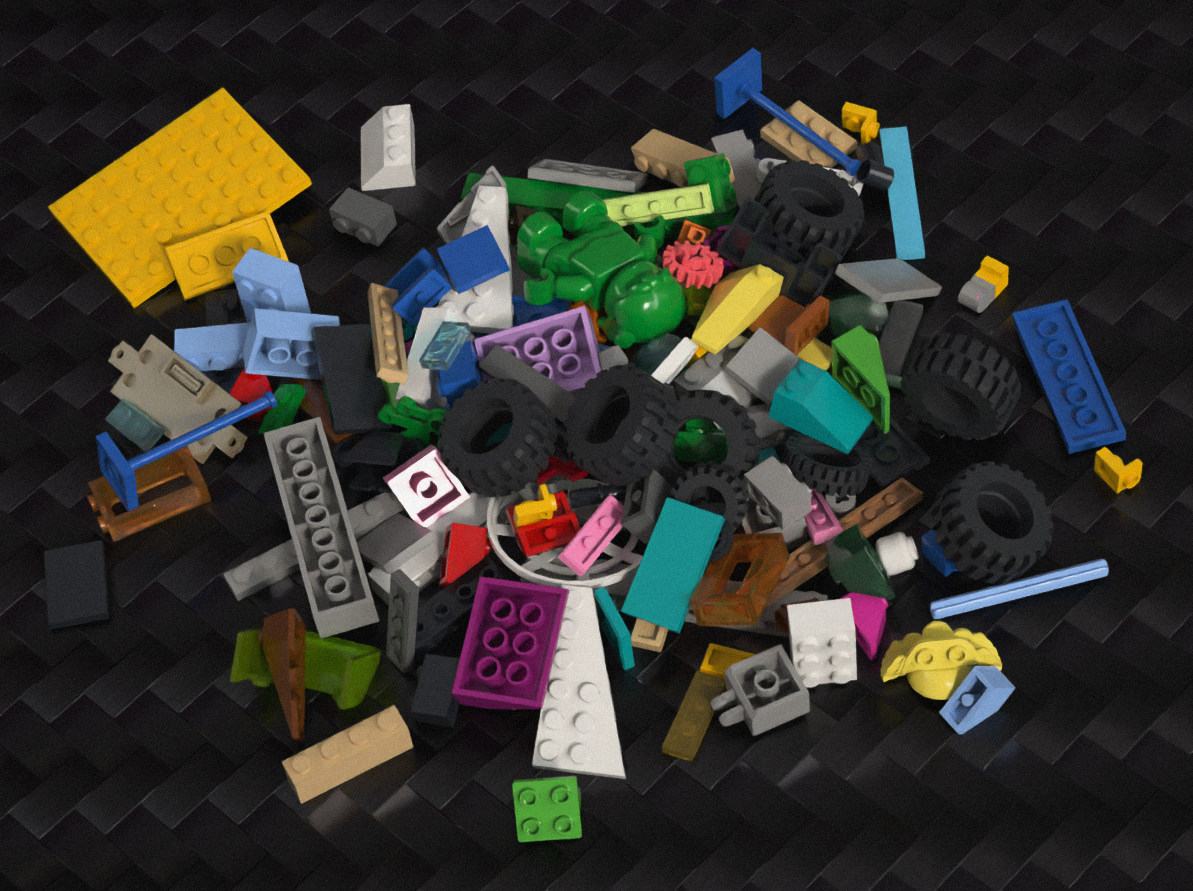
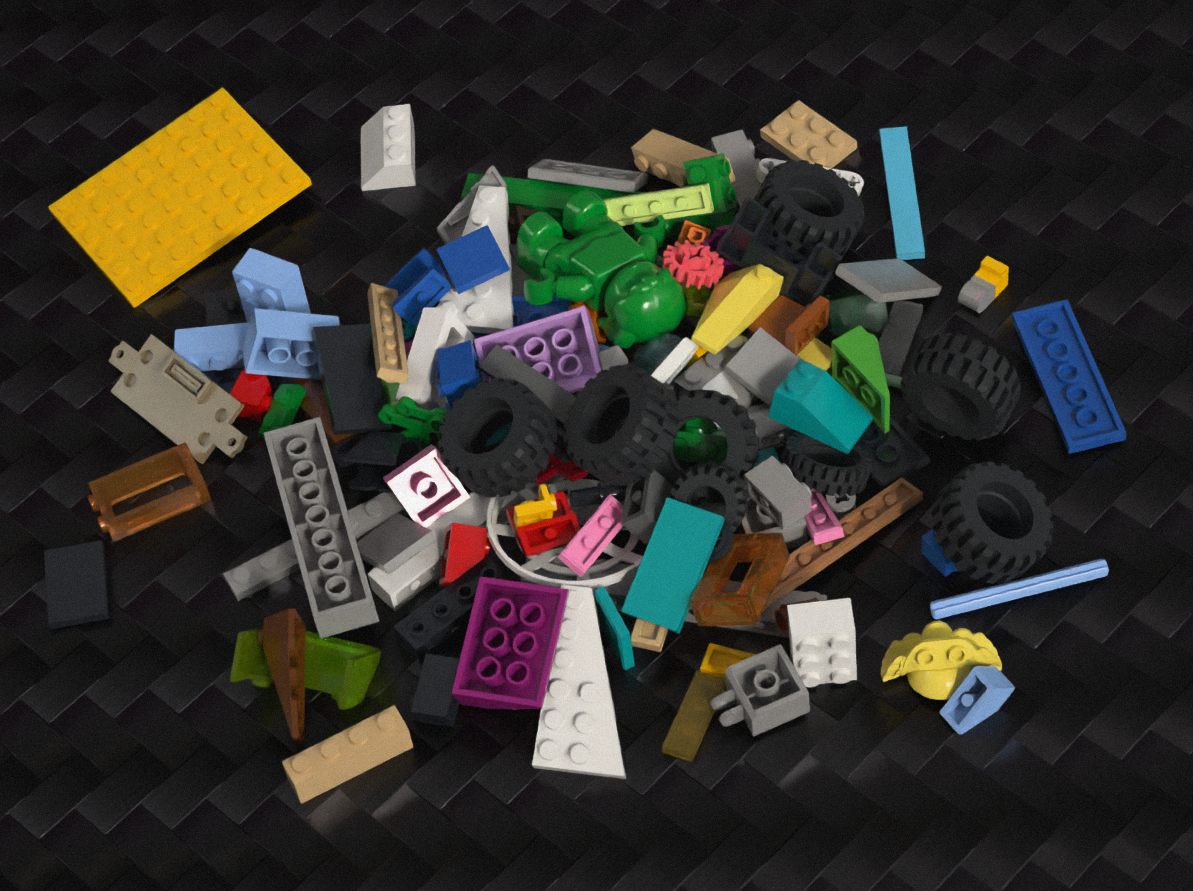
blue tile [96,391,277,512] -> none
clear light blue plate [105,398,166,452] -> none
yellow tile [165,210,289,300] -> none
dark grey brick [329,187,397,247] -> none
dark grey tile [386,568,419,674] -> none
clear light blue plate [419,321,472,370] -> none
bright green bracket [512,776,582,842] -> none
blue tile [714,48,862,176] -> none
clear green slope [825,524,895,600] -> none
dark pink slope [840,583,888,661] -> none
yellow bracket [842,102,880,144] -> none
black piece [856,141,894,192] -> none
white head [871,532,919,576] -> none
yellow bracket [1094,447,1143,493] -> none

